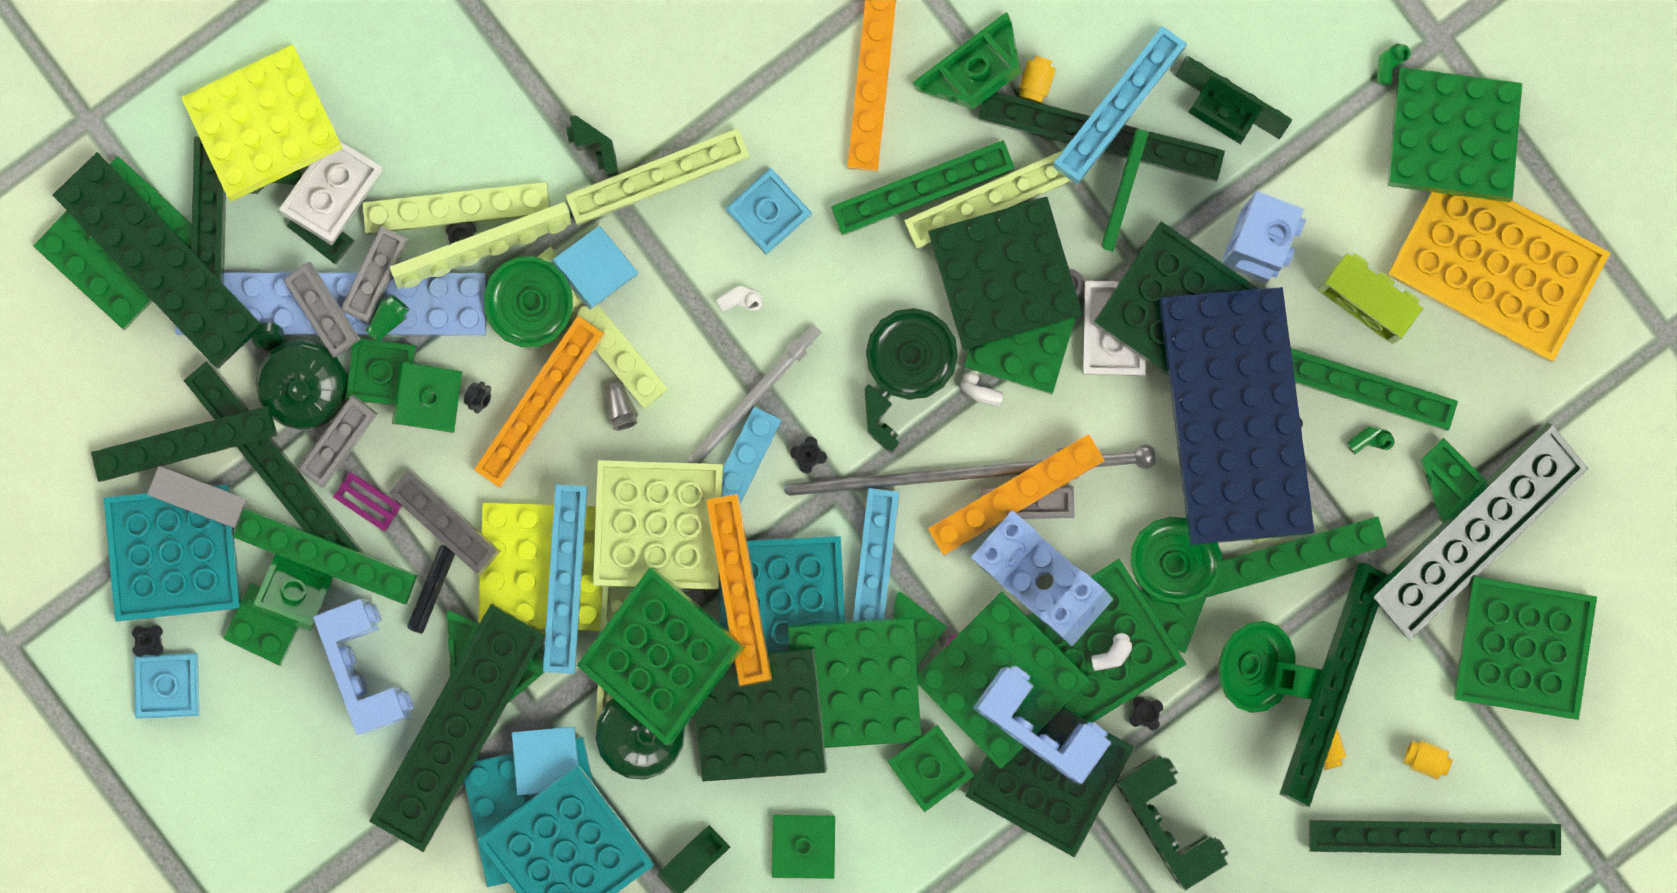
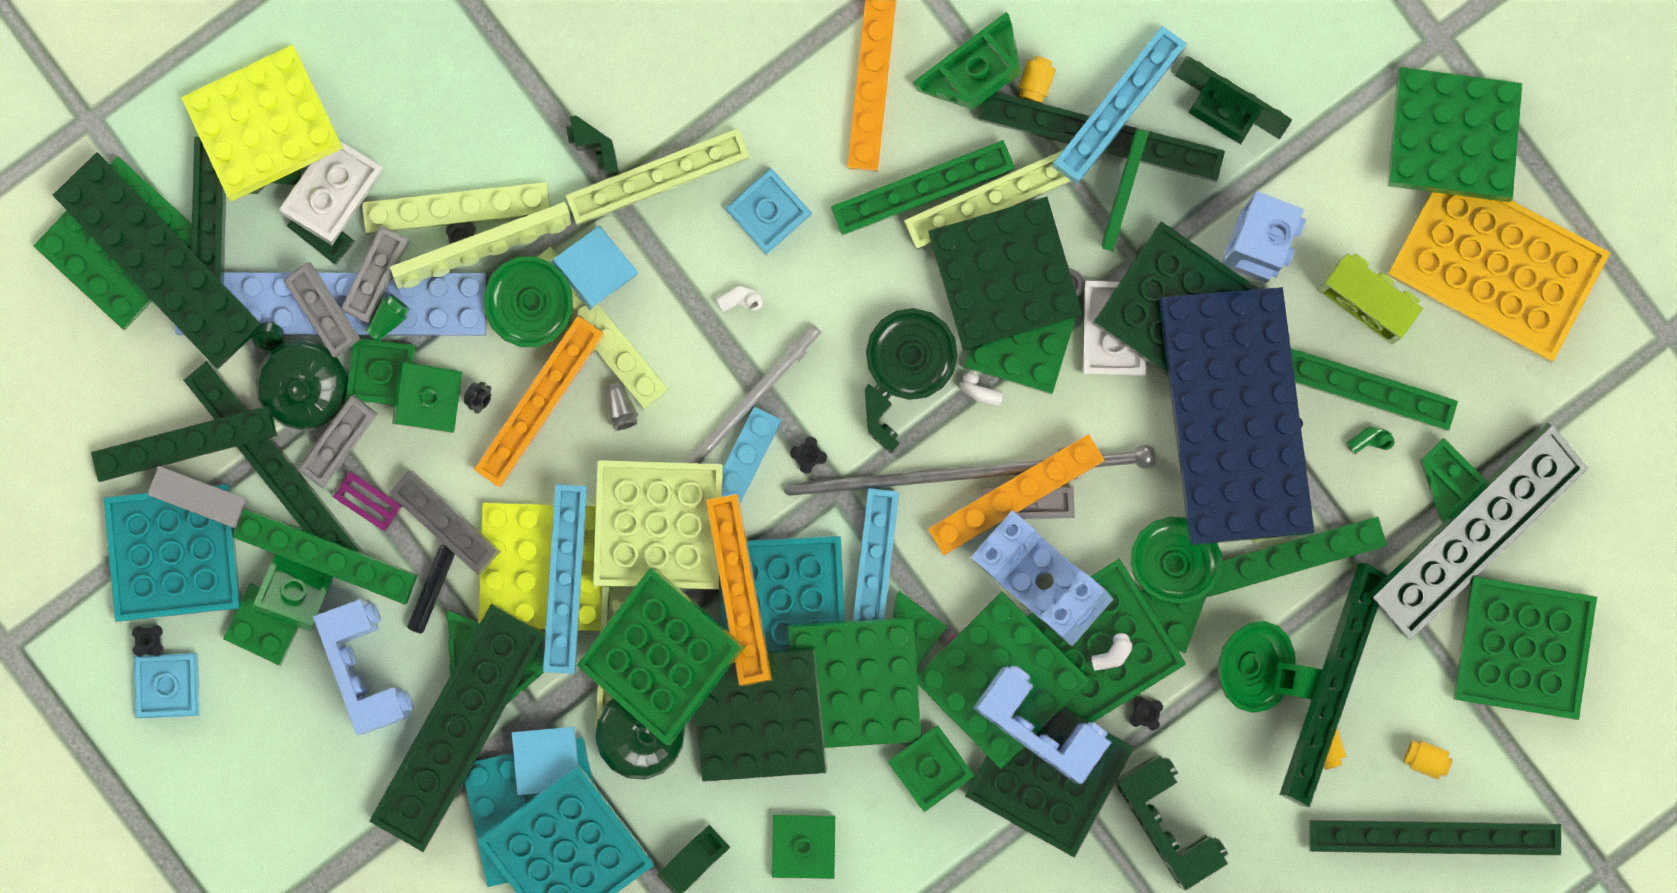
green arm [1377,44,1411,85] -> none

